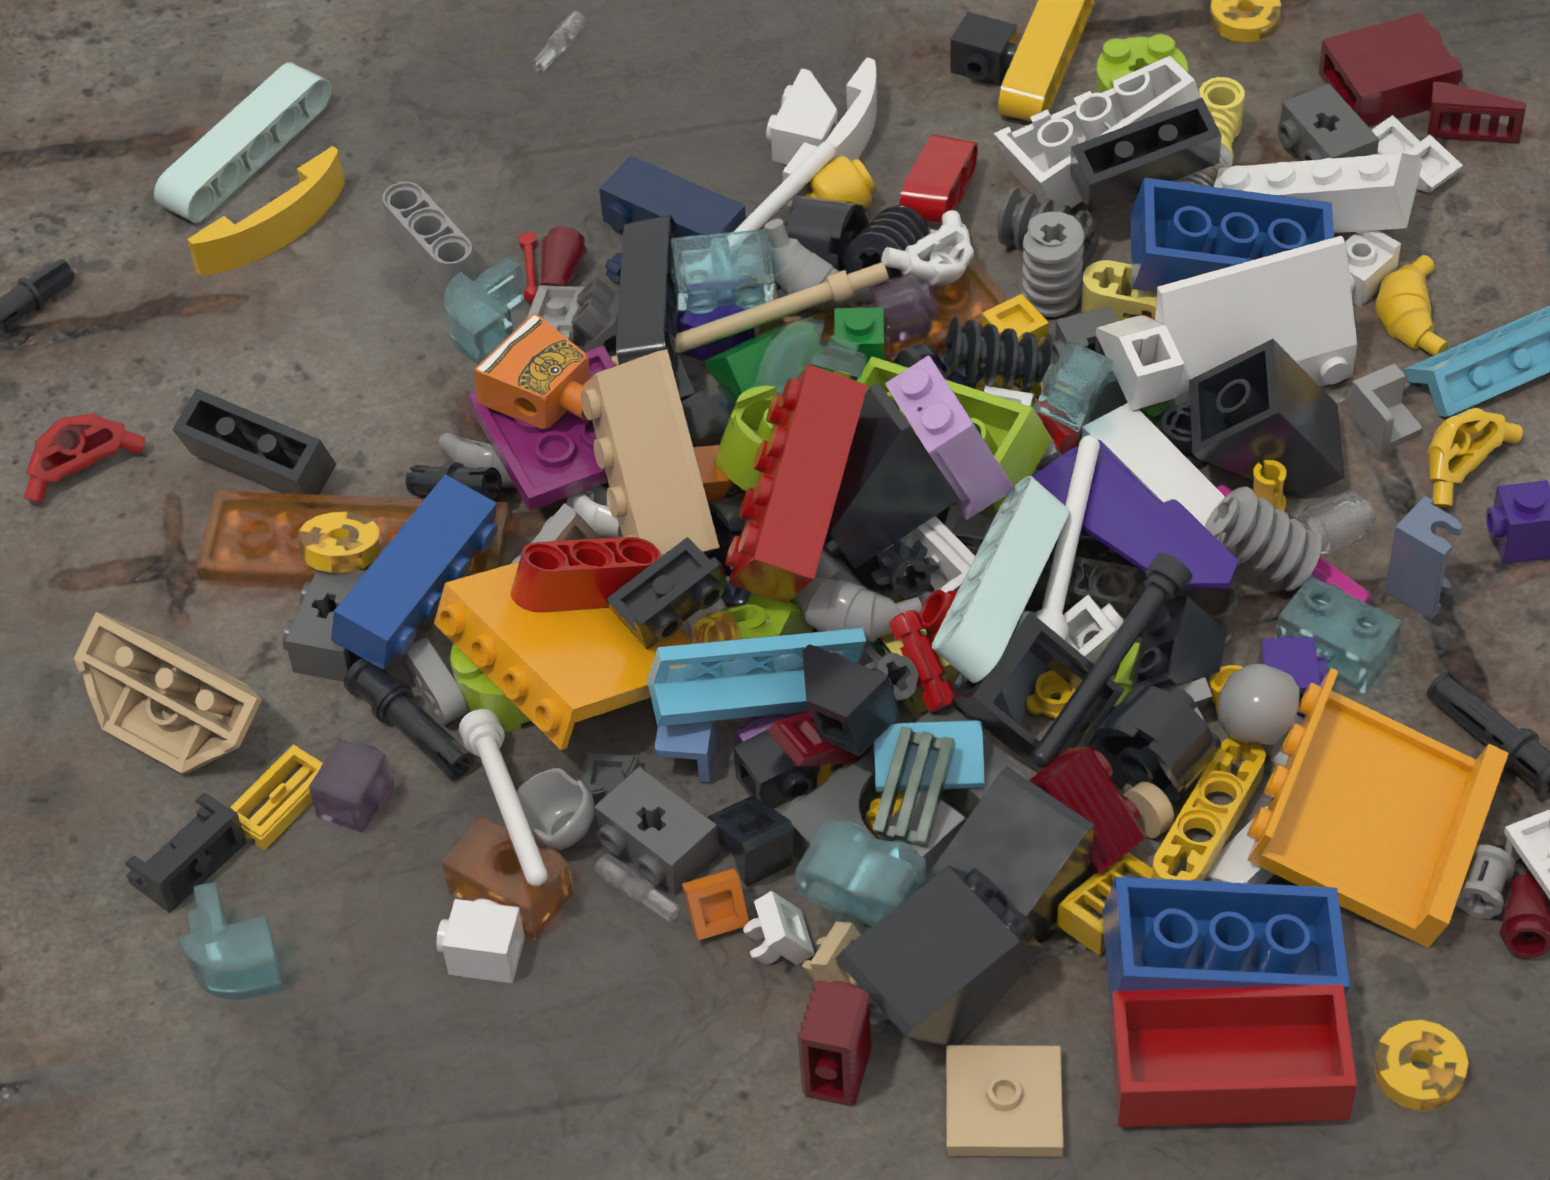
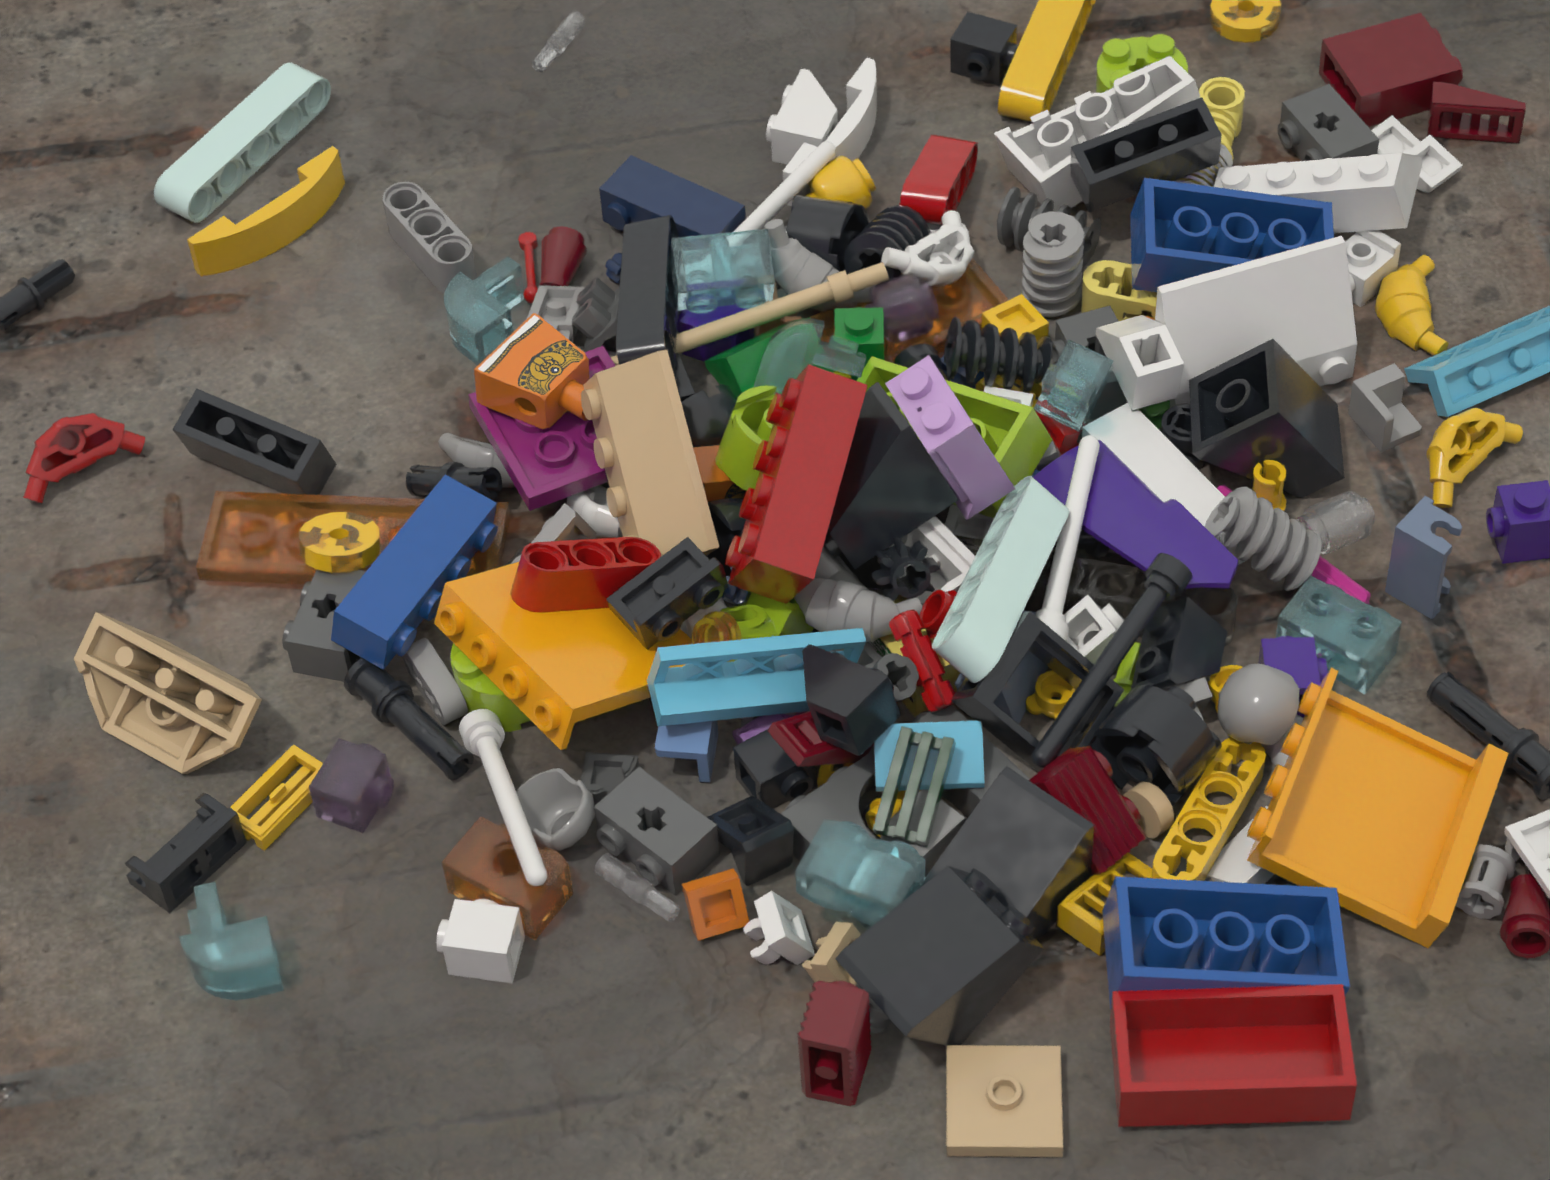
yellow piece [1373,1020,1468,1111] -> none

